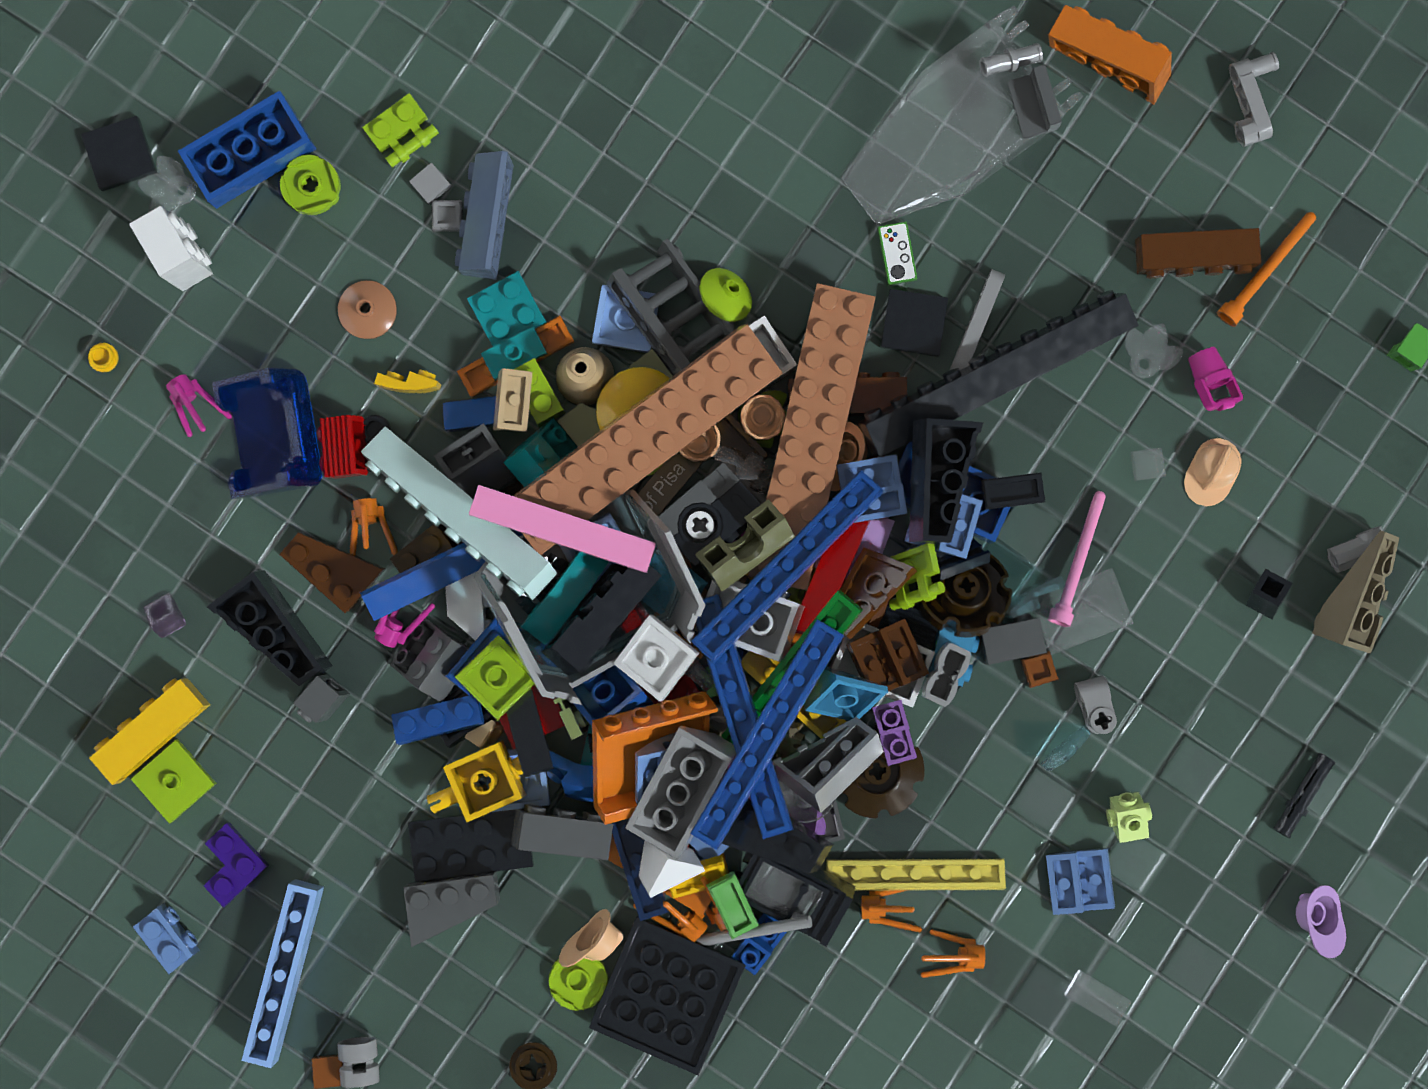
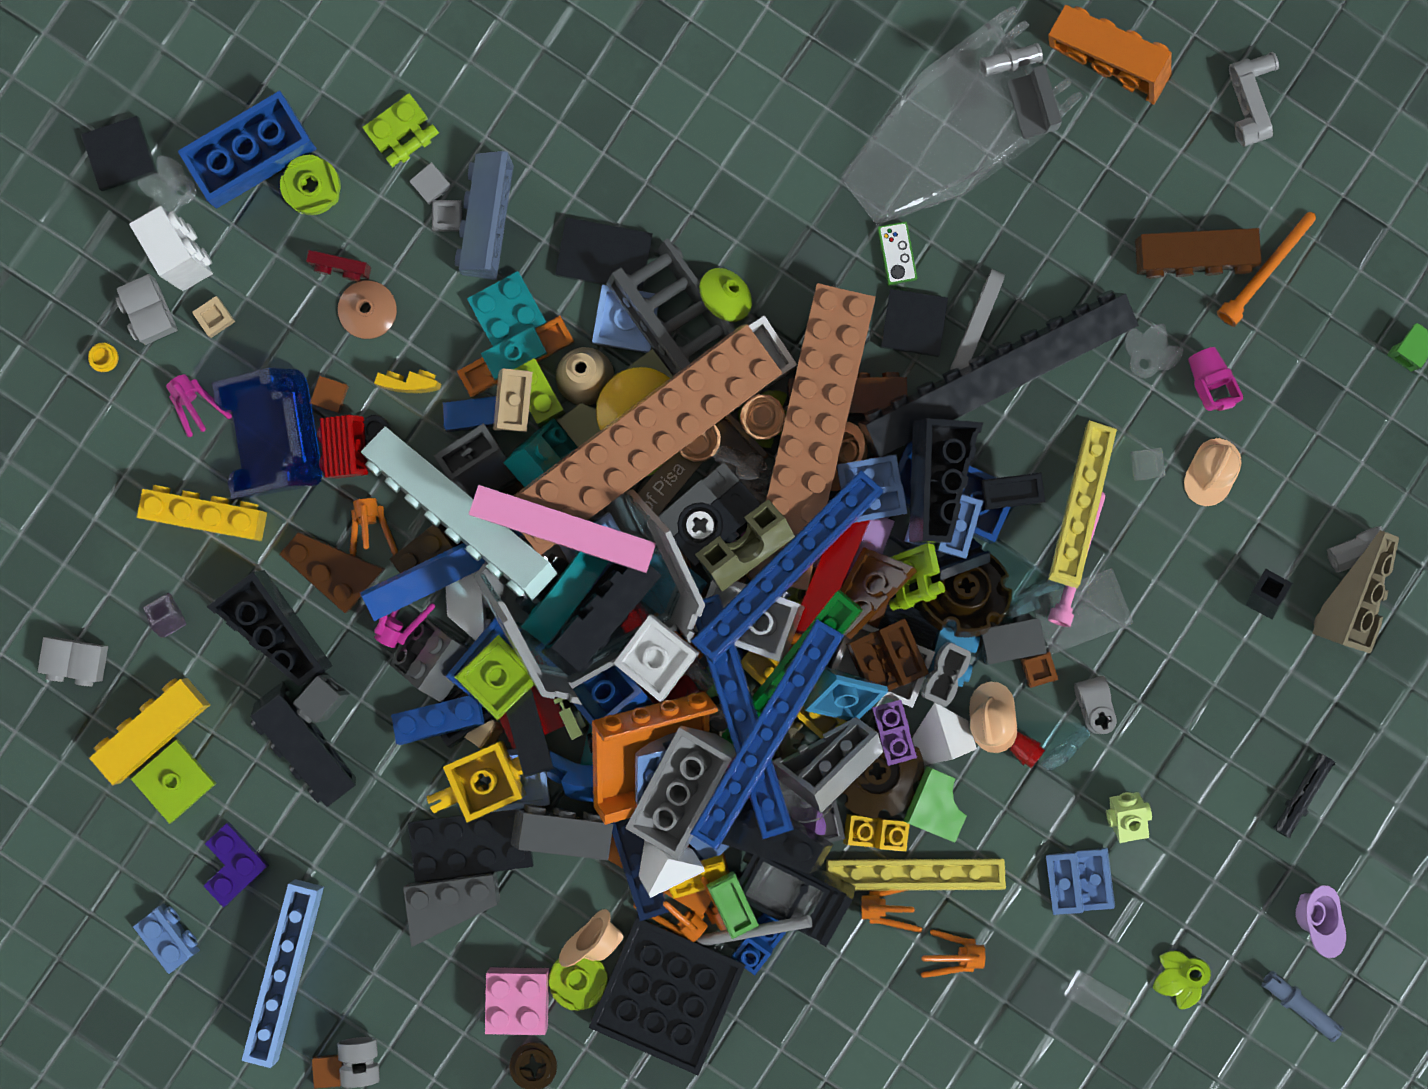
none -> light grey brick [37,637,108,687]
none -> light grey brick [116,274,178,345]
none -> yellow brick [137,485,267,541]
none -> tan plate [192,296,235,338]
none -> black wedge [250,681,356,807]
none -> dark red plate [306,250,371,282]
none -> dark orange tile [310,376,349,414]
none -> bright pink brick [485,967,549,1035]
none -> black tile [555,217,653,291]
none -> yellow slope [843,814,910,852]
none -> bright green tile [904,766,967,843]
none -> white slope [912,703,977,766]
none -> light nougat piece [969,682,1017,753]
none -> red cone [1009,731,1045,768]
none -> light yellow tile [1048,420,1117,588]
none -> lime plate [1153,951,1211,1009]
none -> sand blue pin [1261,971,1344,1042]

